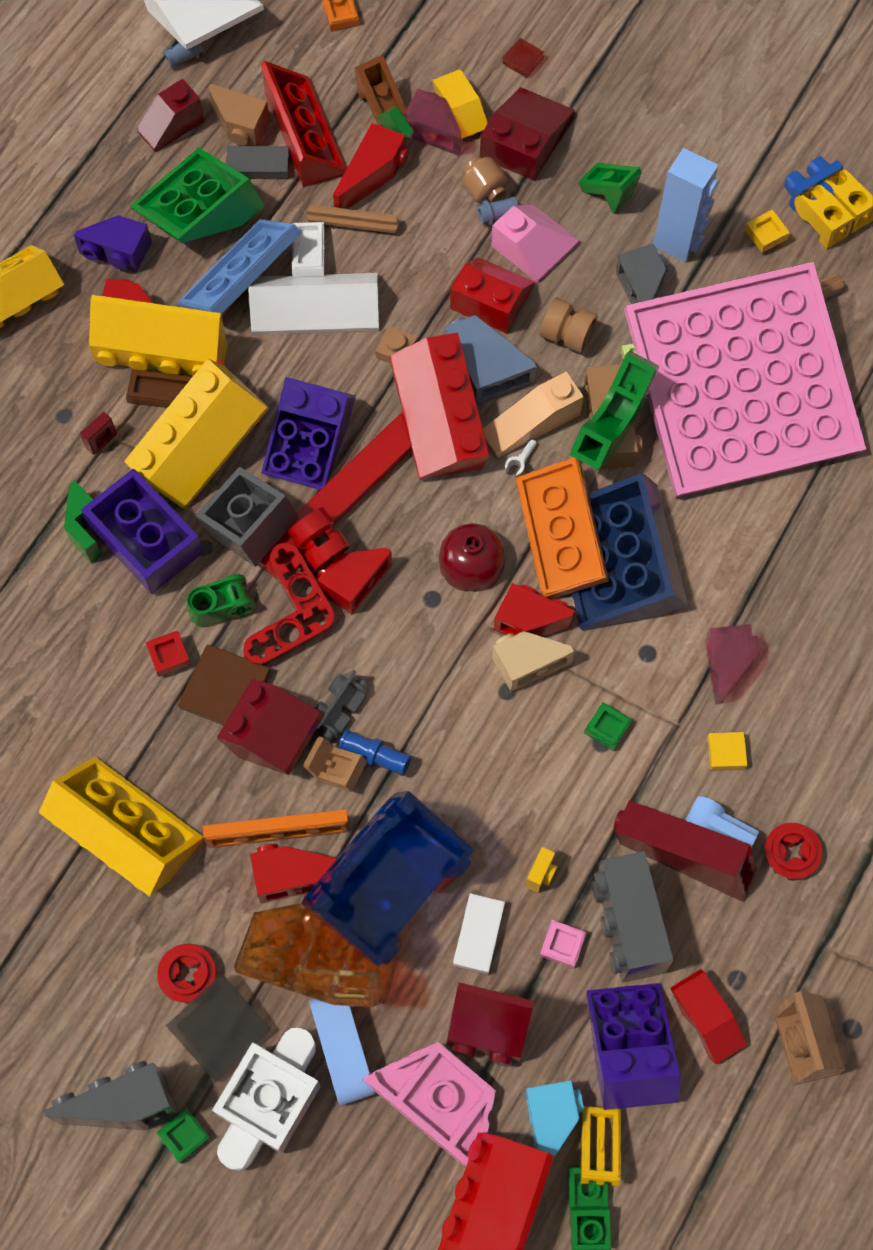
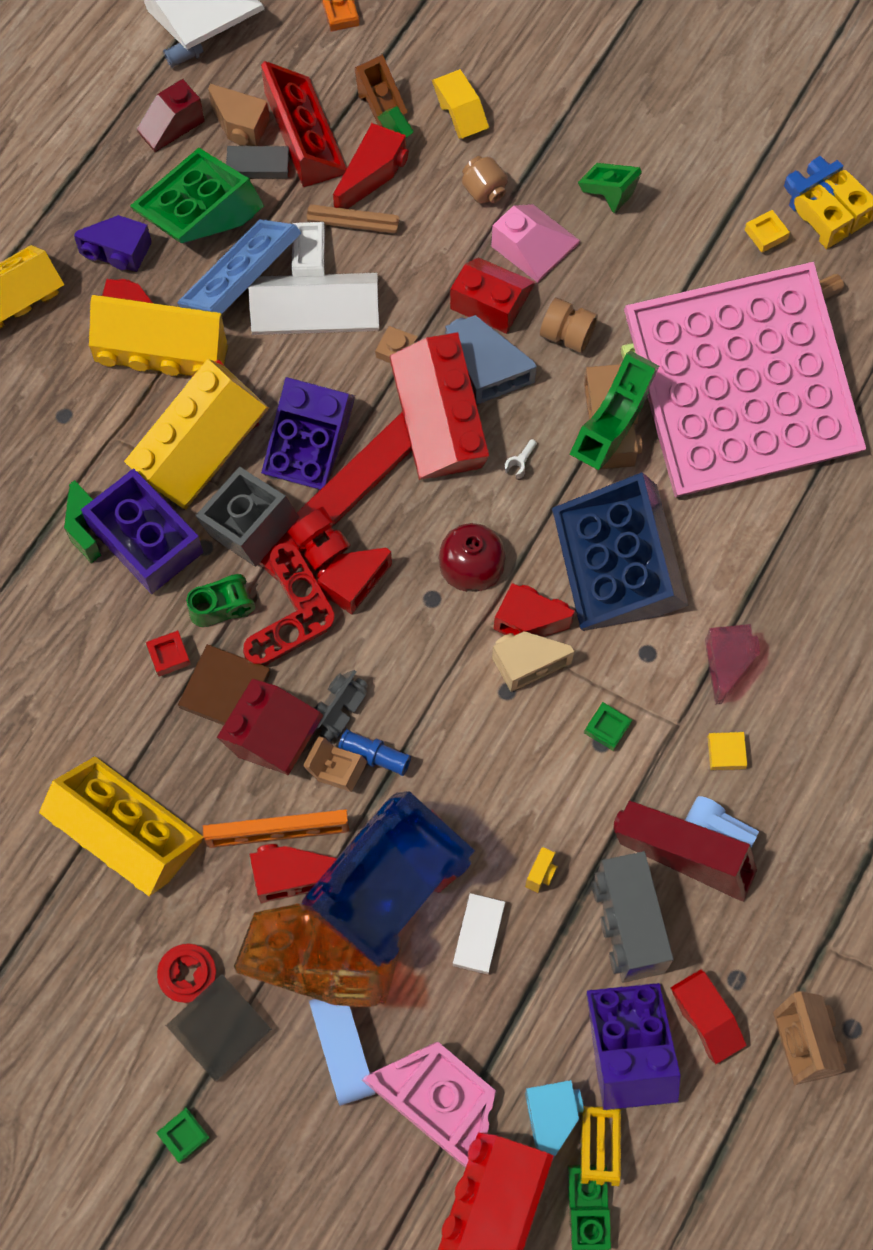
dark grey slope [43,1061,179,1131] -> none
dark red tile [80,411,117,455] -> none
reddish brown tile [126,369,192,408] -> none
white brick [212,1028,321,1171] -> none
clear pink slope [404,89,461,156] -> none
dark red slope [447,982,535,1067] -> none
sand blue pin [477,196,518,226] -> none
dark red slope [480,87,575,181] -> none
light nougat slope [483,371,584,459] -> none
clear red tile [503,38,545,78] -> none
orange tile [515,457,609,600] -> none
bright pink tile [540,920,586,968] -> none
dark grey slope [616,243,668,304] -> none
light blue brick [653,148,719,263] -> none
red gear [764,823,822,880] -> none

